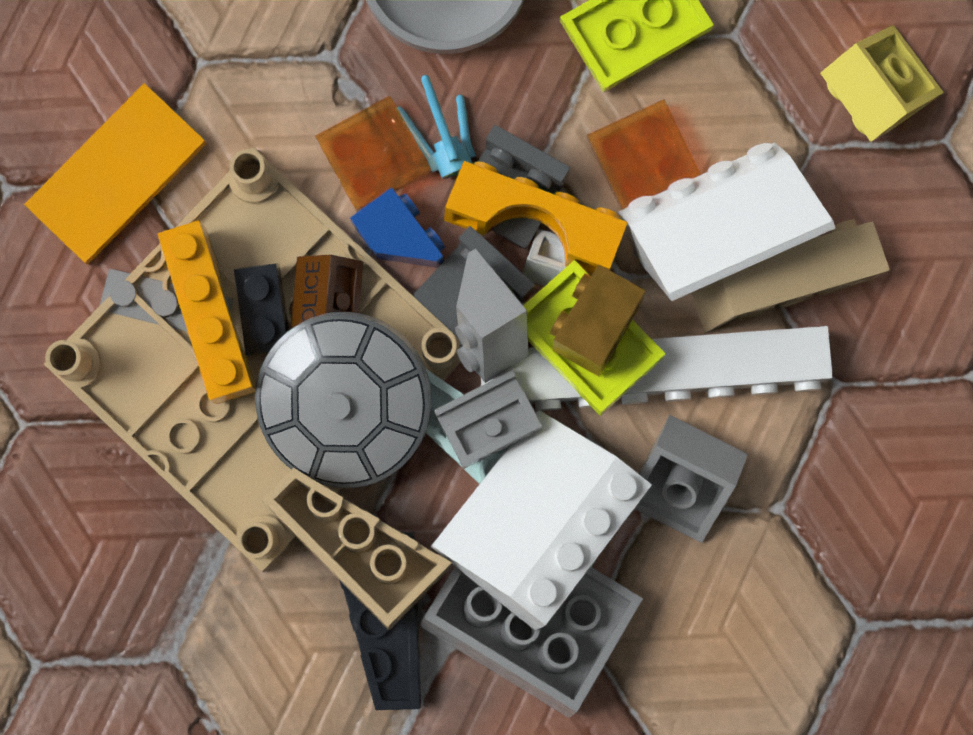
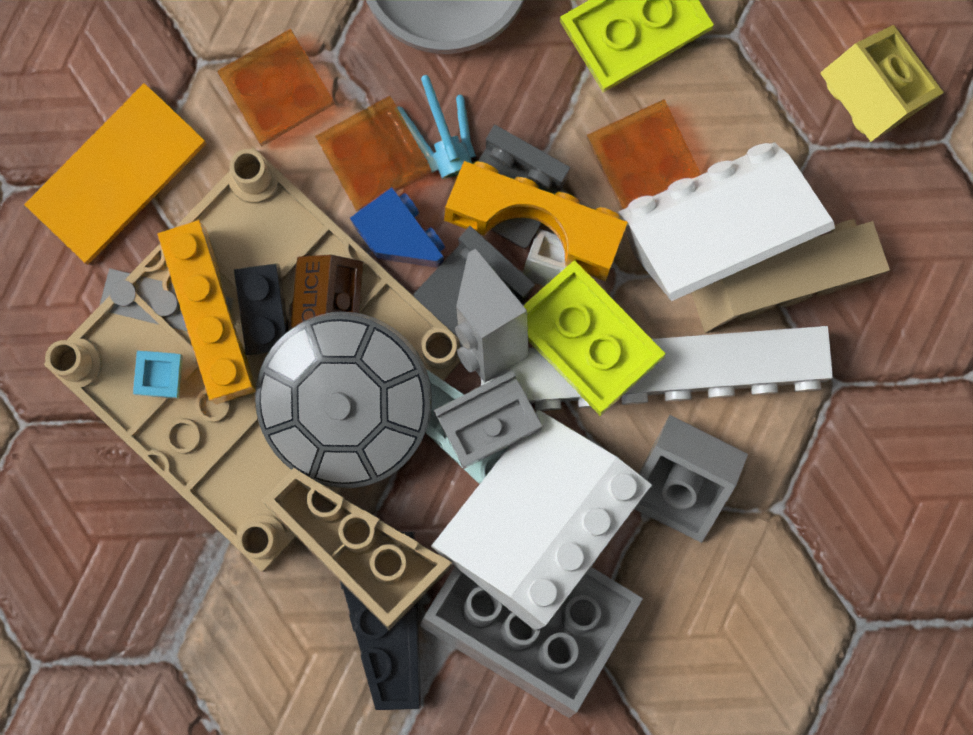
pearl gold brick [550,265,646,377] -> none
none -> medium azure plate [133,351,183,399]
none -> clear orange plate [217,28,335,147]

